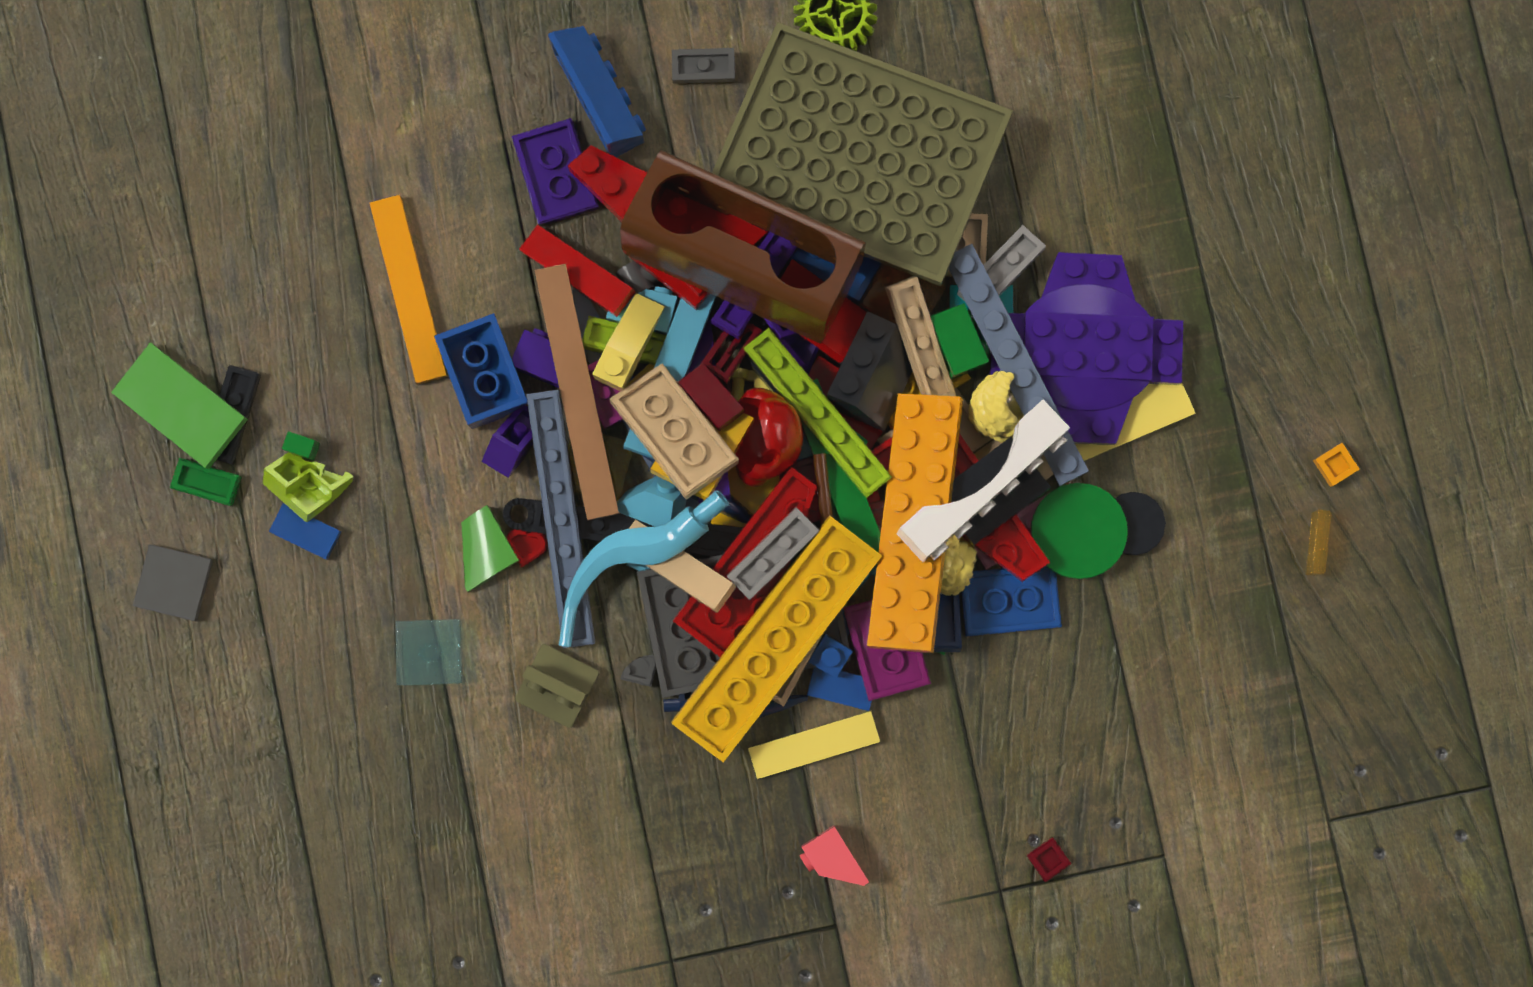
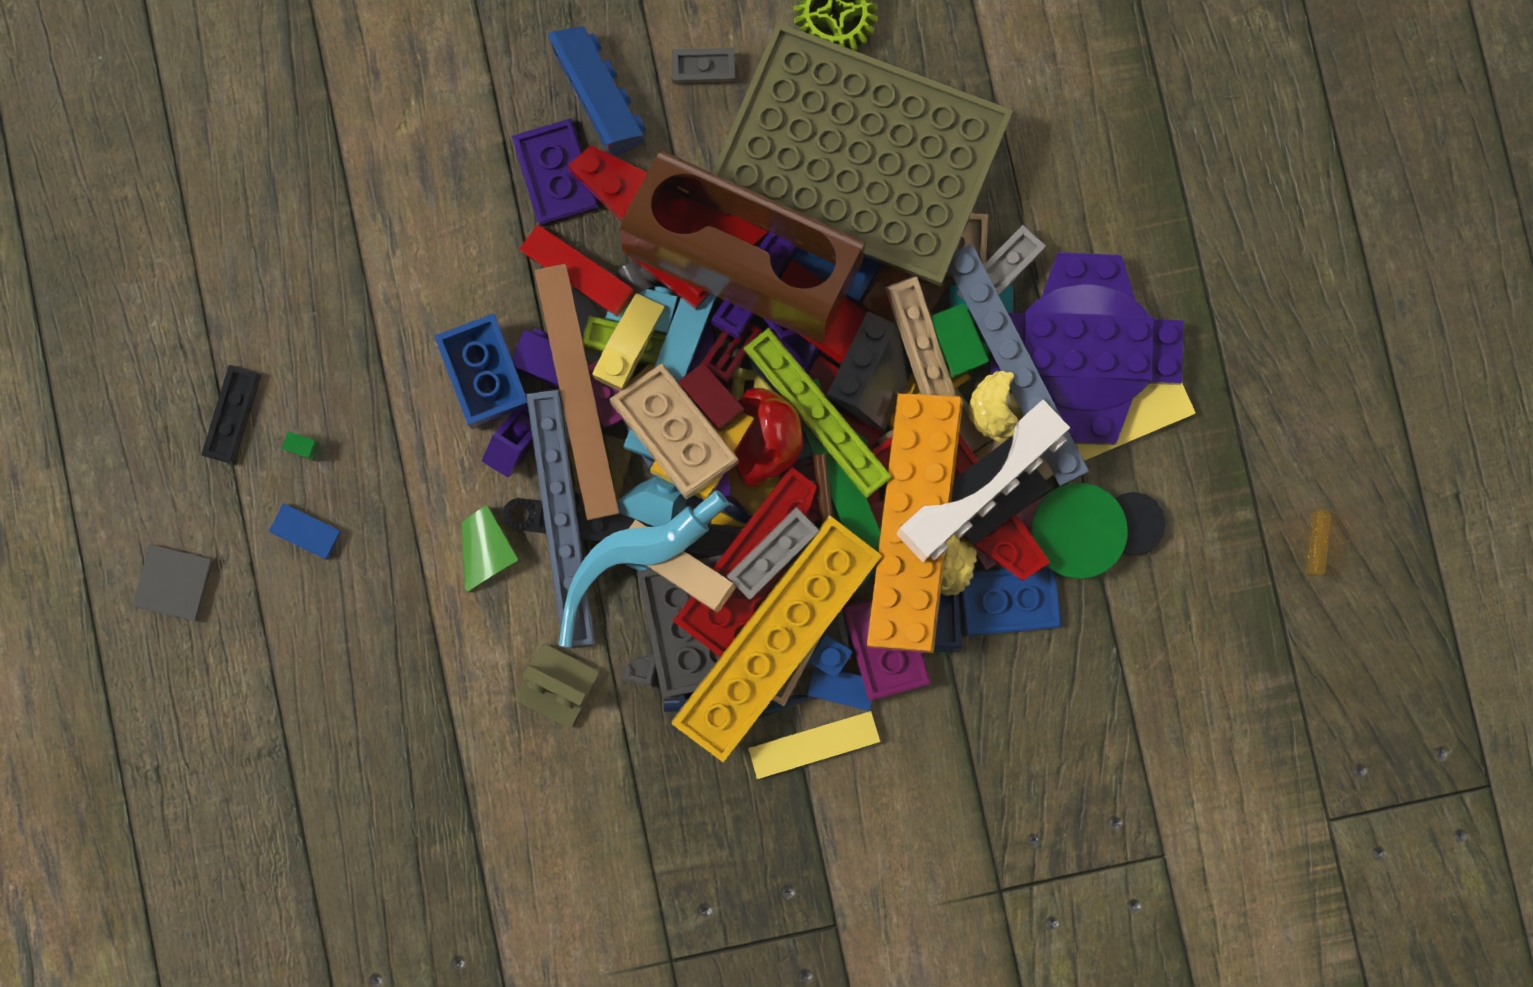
bright green tile [111,342,248,469] -> none
green tile [170,458,242,507] -> none
lime slope [263,452,354,523] -> none
light orange tile [369,195,448,385] -> none
clear light blue plate [395,619,462,686] -> none
red tile [506,529,548,568] -> none
coral slope [800,825,869,886] -> none
dark red tile [1026,837,1071,882] -> none
light orange plate [1313,443,1360,487] -> none

